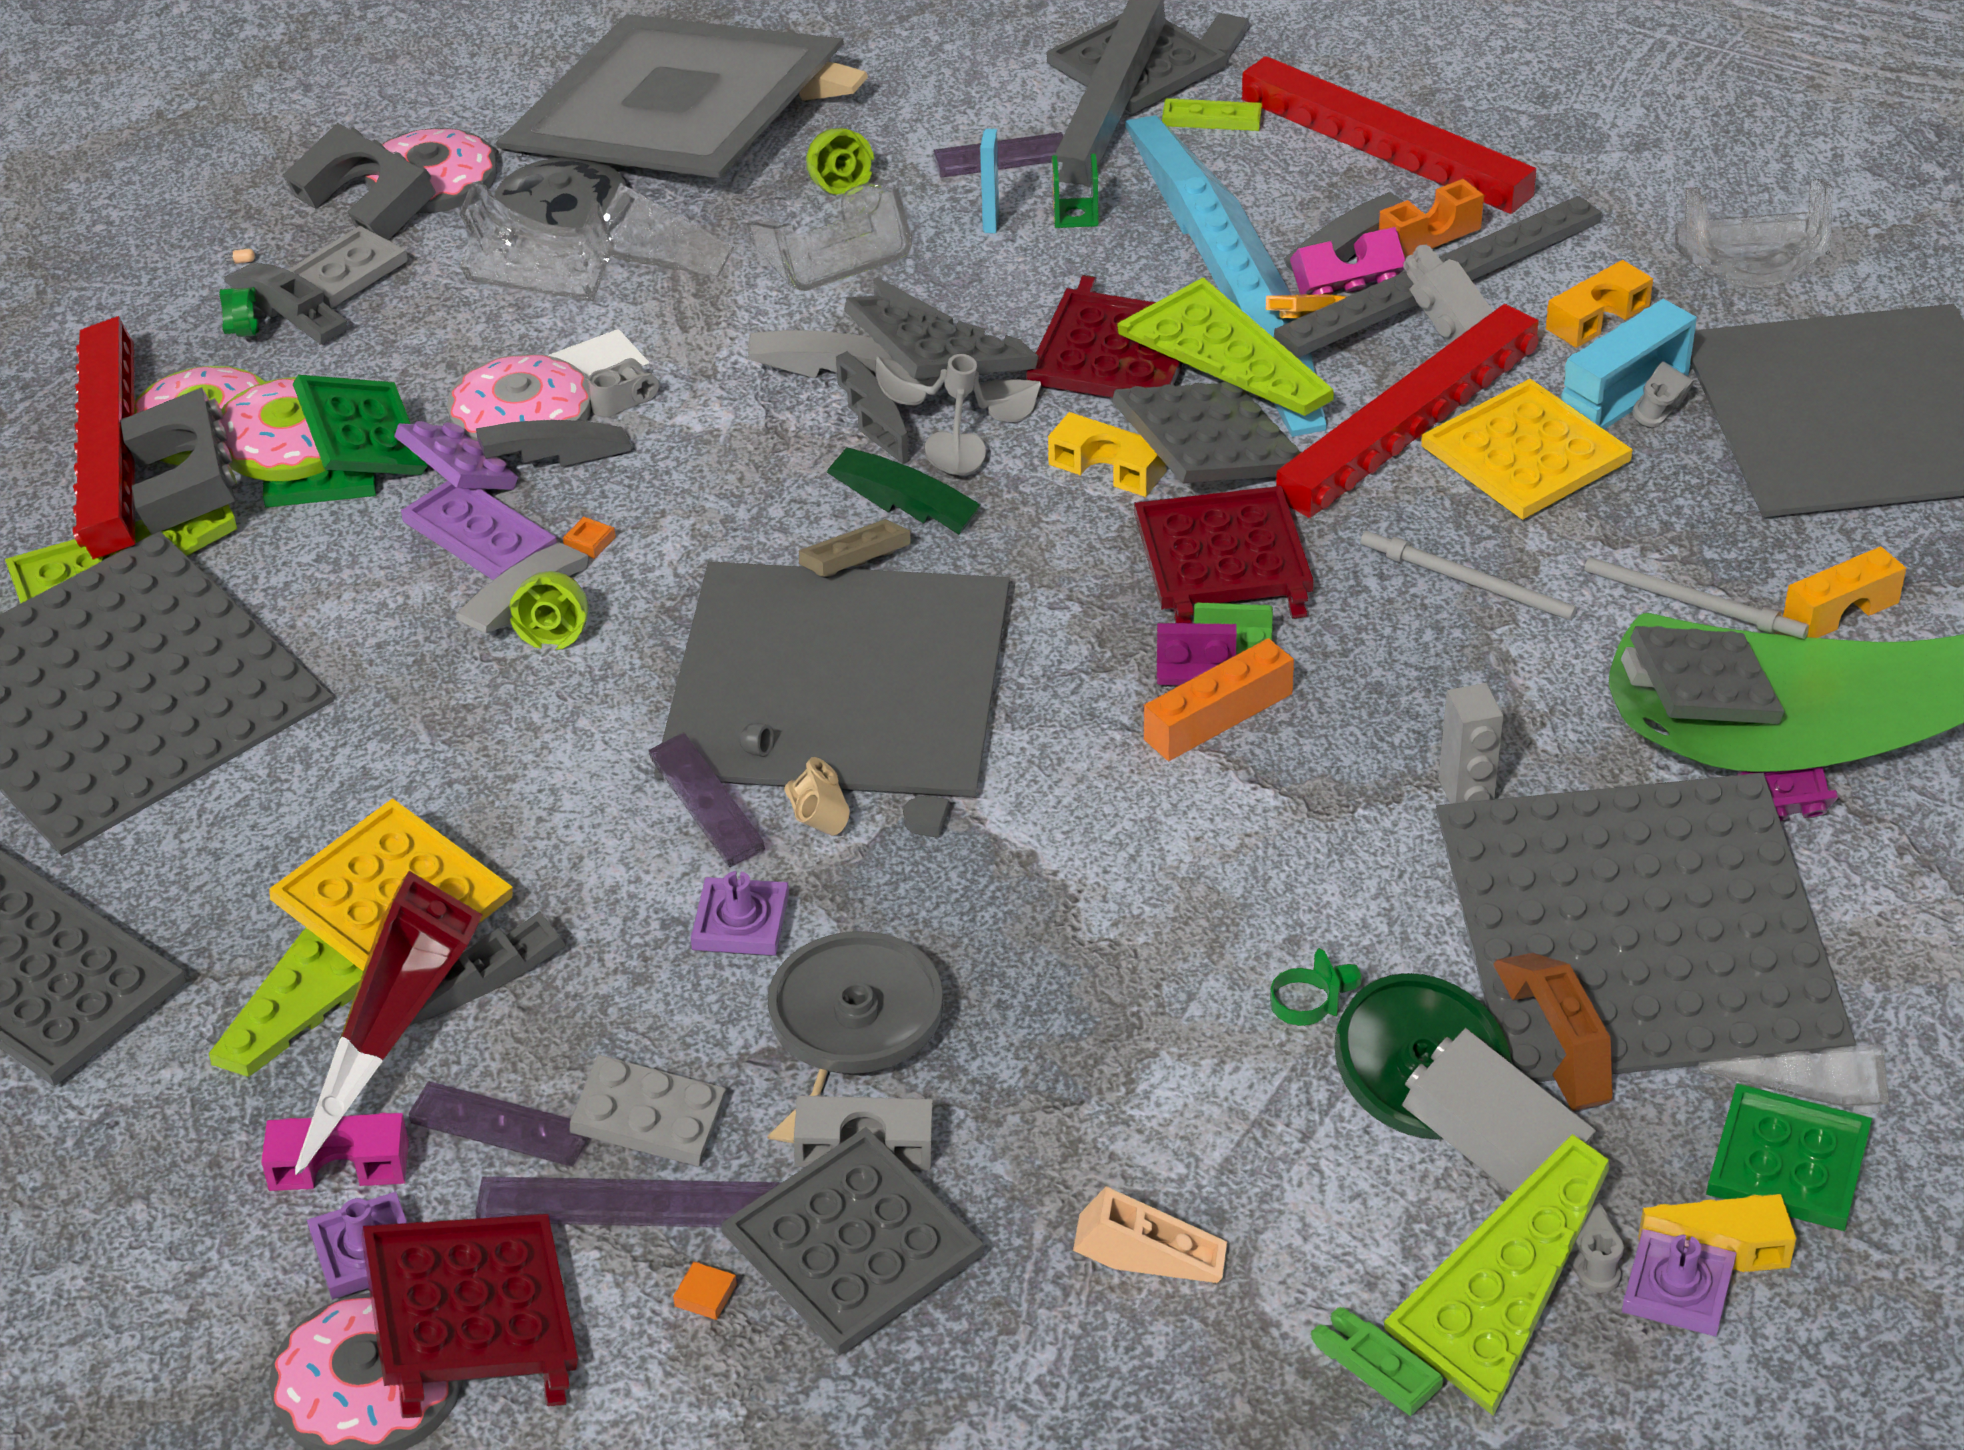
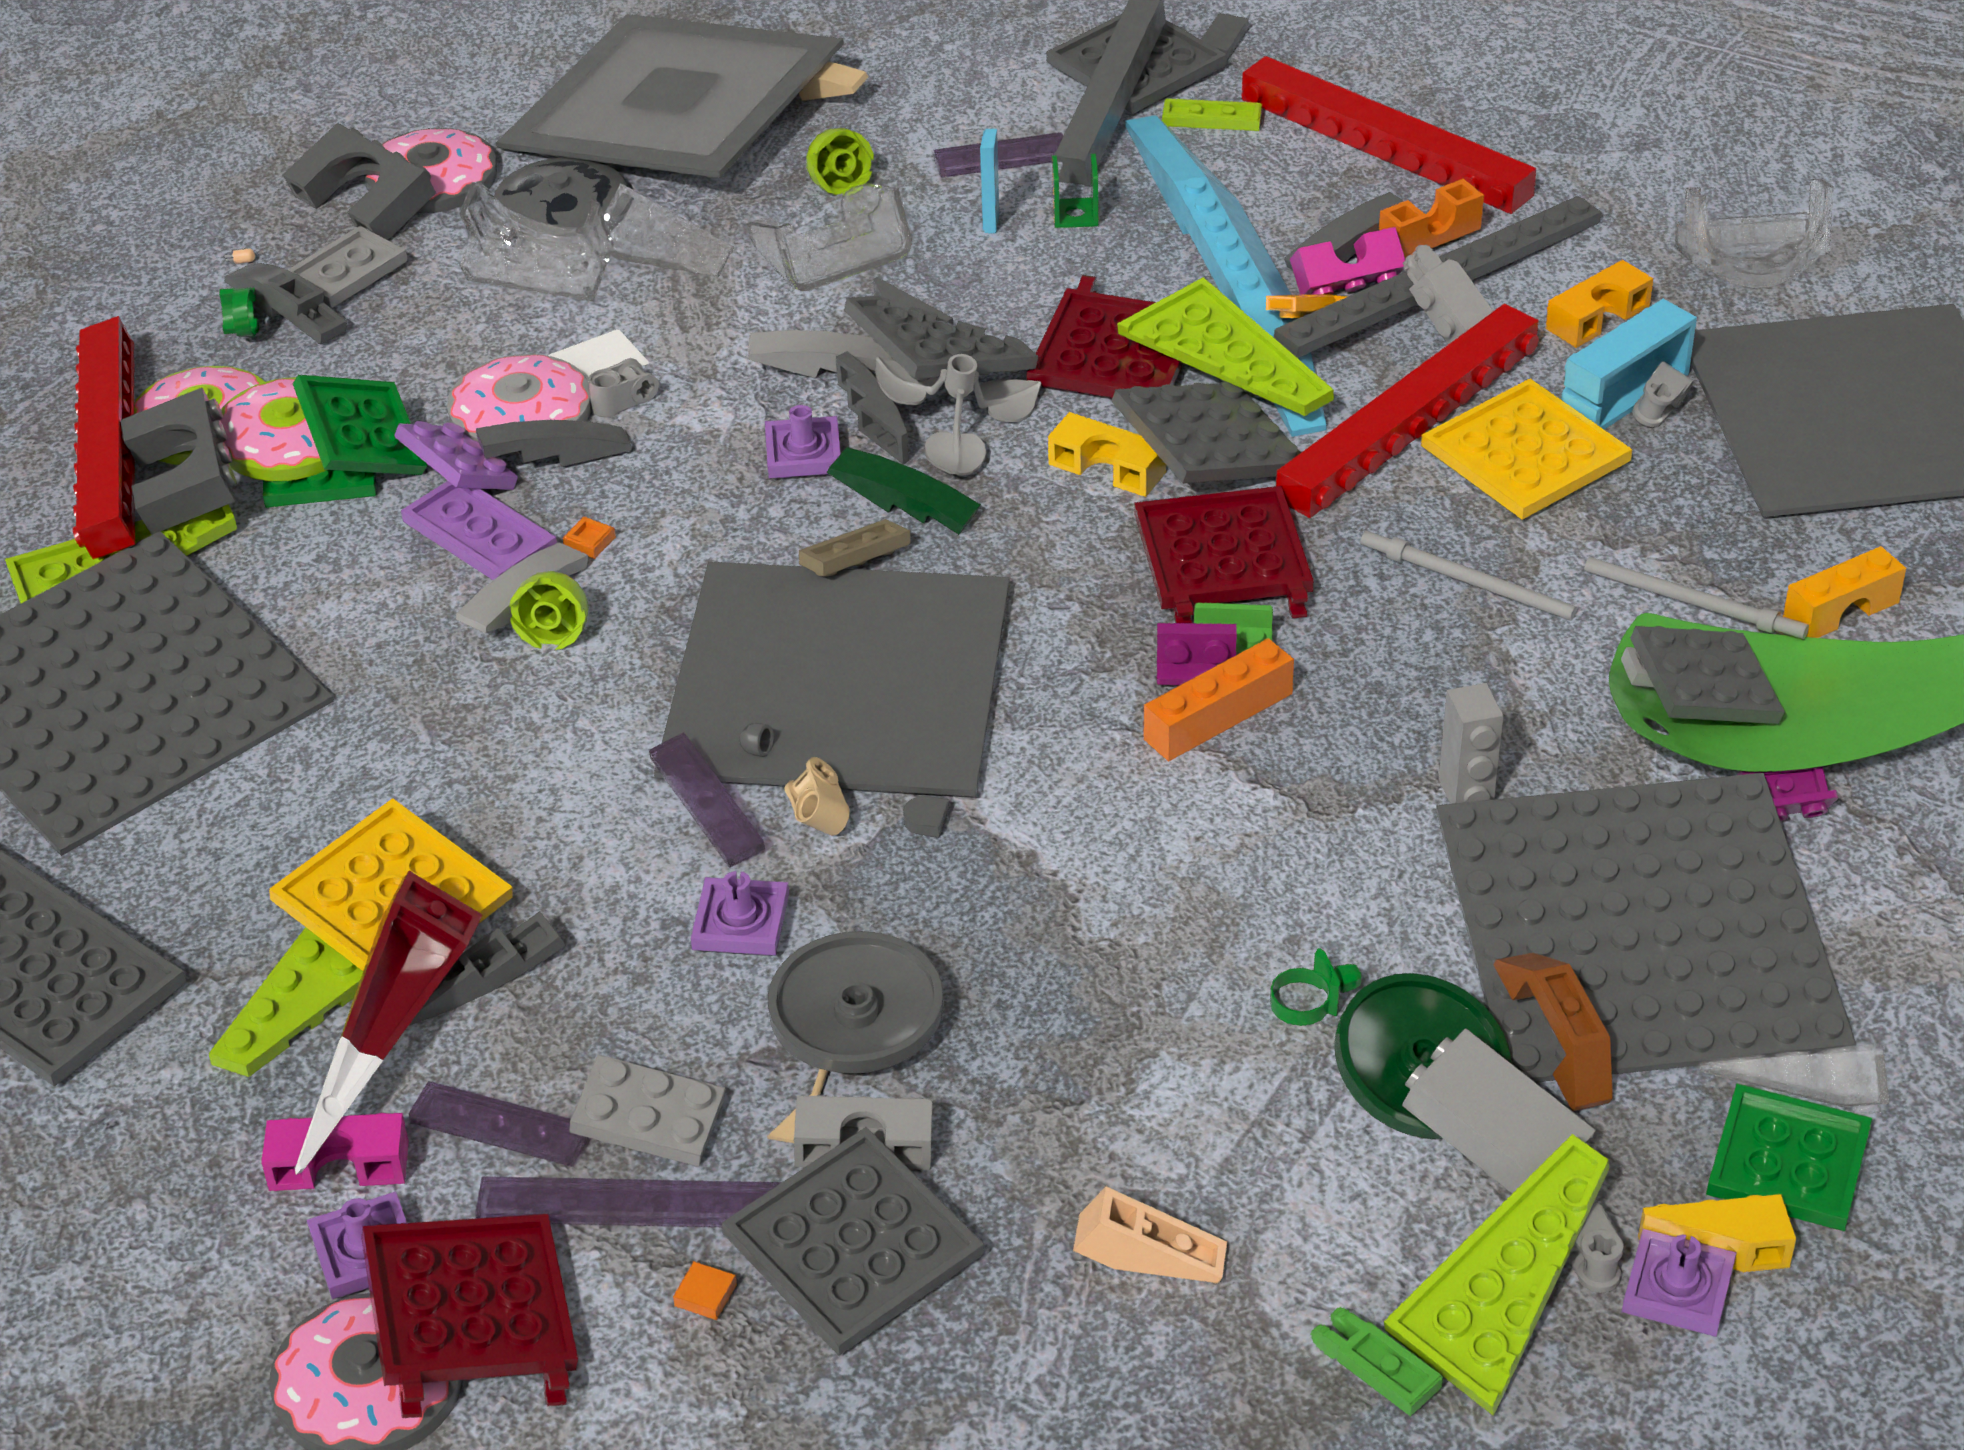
none -> medium lavender plate [765,405,841,478]

